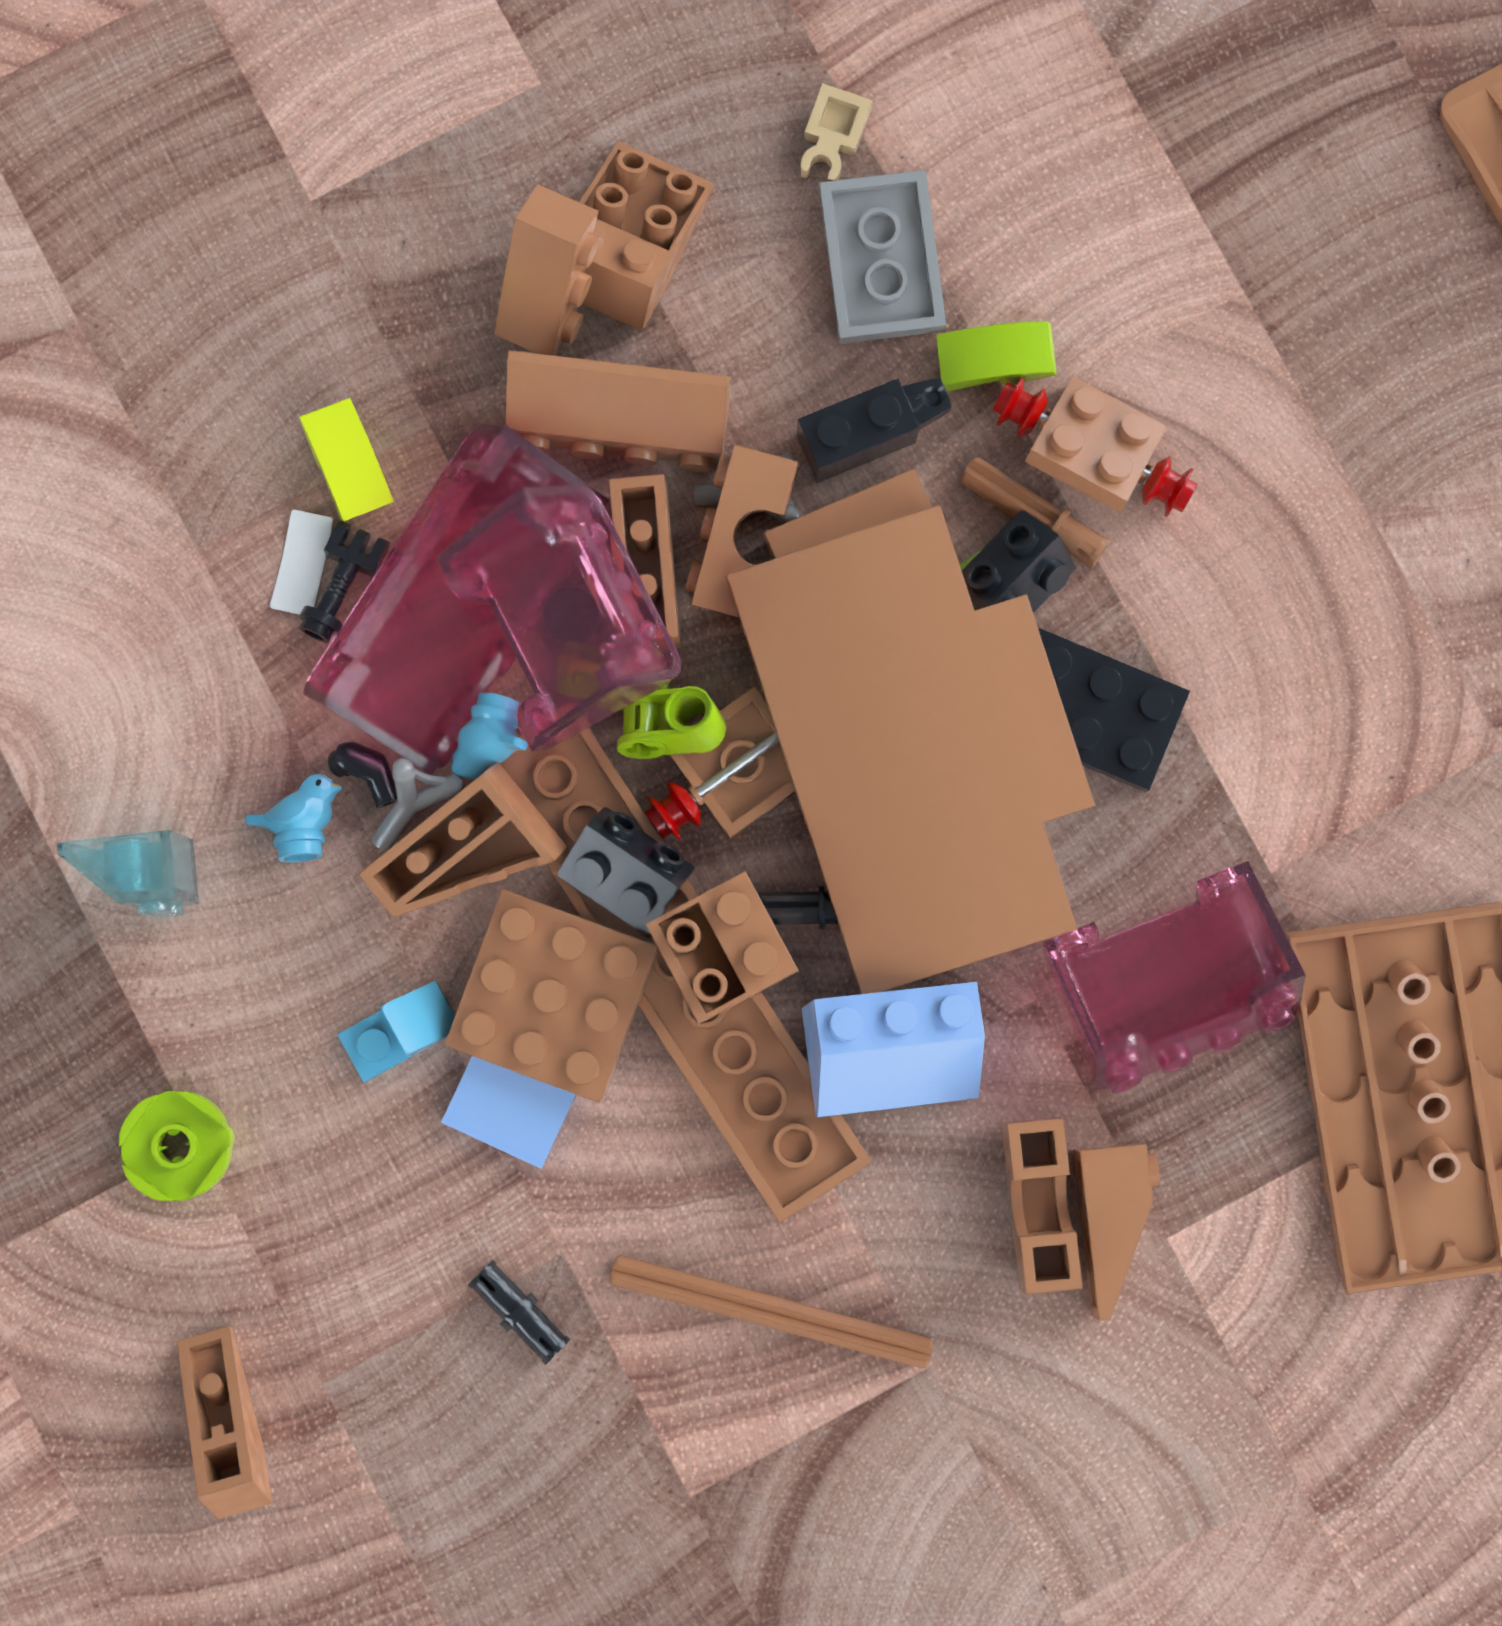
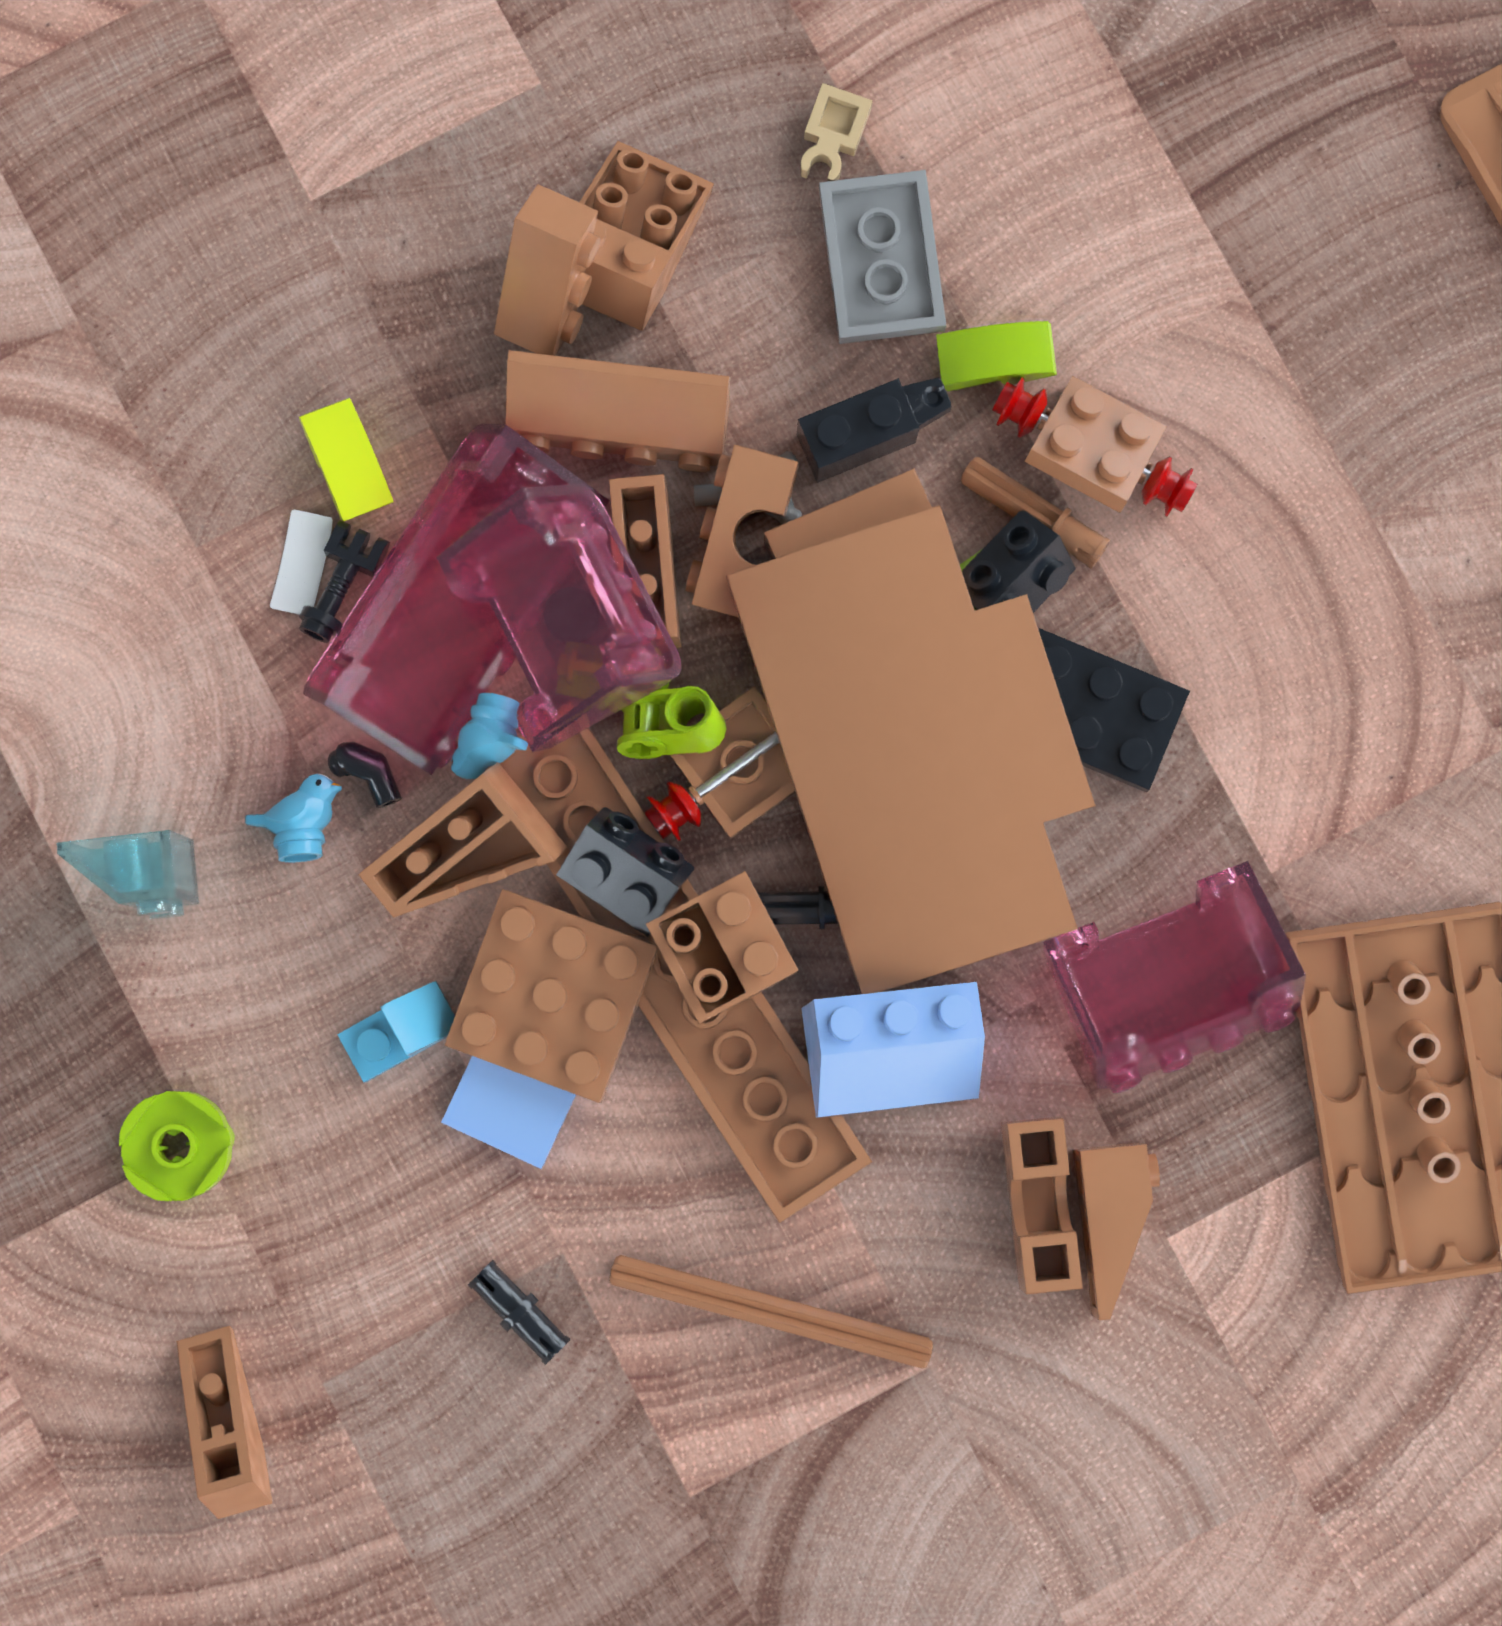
light grey piece [372,758,464,851] -> none

